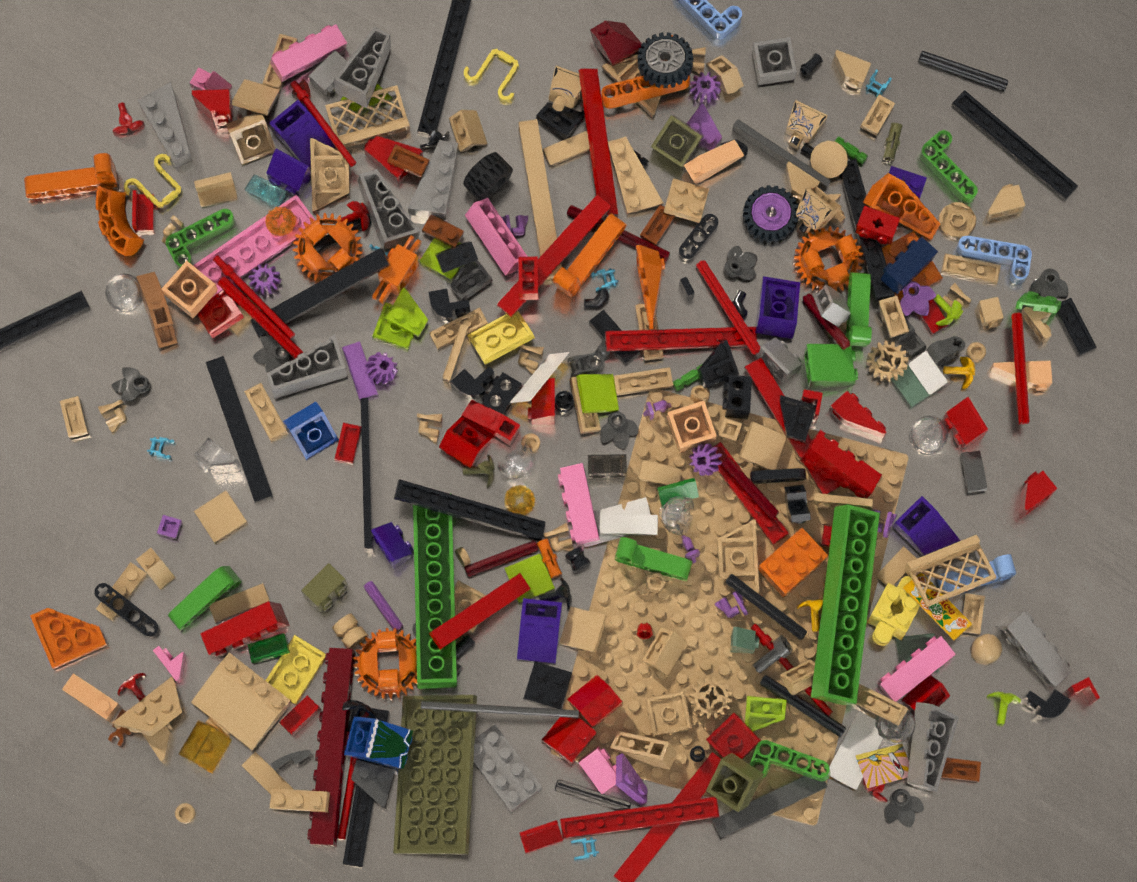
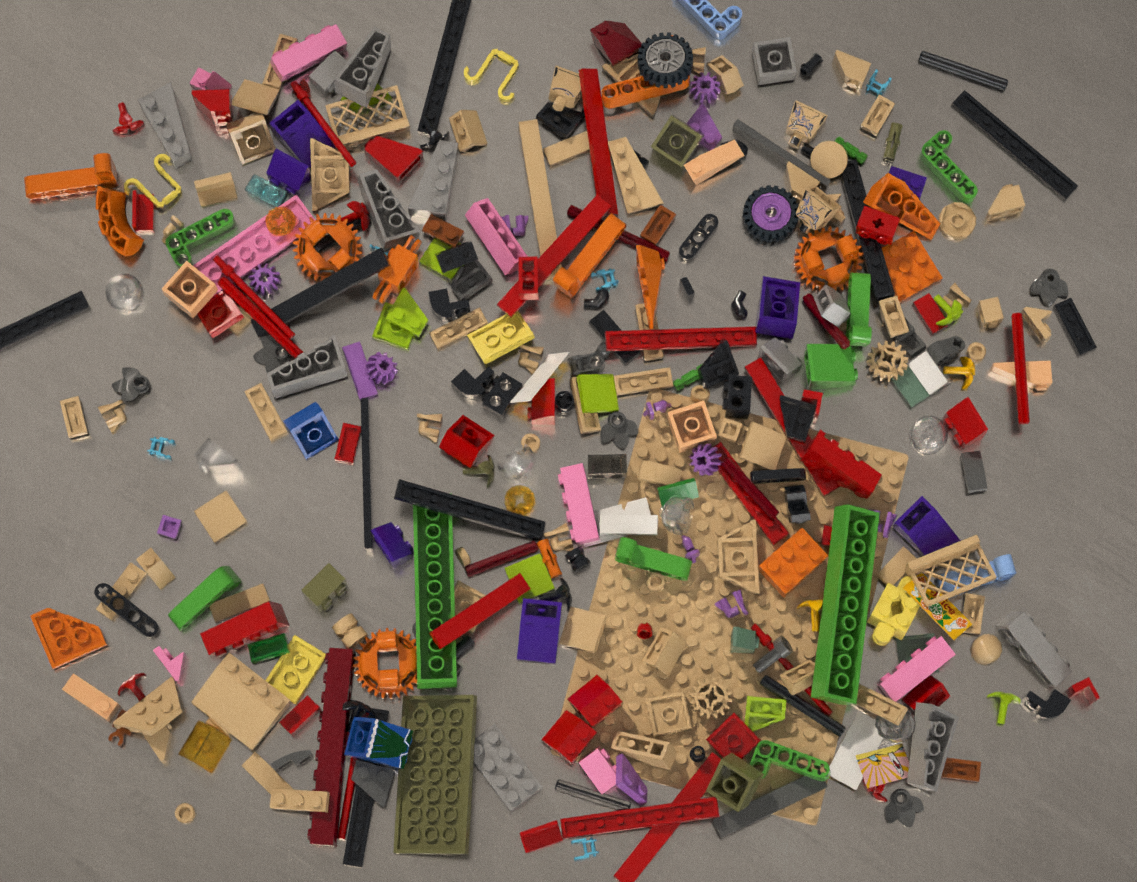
medium nougat slope [136,272,177,349] -> none
black tile [206,356,273,503] -> none
medium lavender axle [364,581,403,631] -> none
dark orange tile [387,144,430,178] -> none
dark grey piece [421,701,579,718] -> none
tan tile [442,324,468,381] -> none
red slope [461,400,520,445] -> none
black tyre [463,152,513,201] -> none
black plate [523,661,572,709] -> none
tan plate [663,178,709,223] -> none
red axle [696,260,760,355] -> none
dark grey plate [724,246,757,280] -> none
black axle [725,574,807,640] -> none
tan plate [814,493,873,511] -> none
red slope [829,391,887,438] -> none
dark blue brick [881,236,938,294] -> none
medium lavender plate [900,281,936,316] -> none
tan tile [941,253,1001,285] -> none
light blue beam [956,236,1032,285] -> none
bright green wing [1016,291,1062,313] -> none
red slope [1019,471,1058,519] -> none

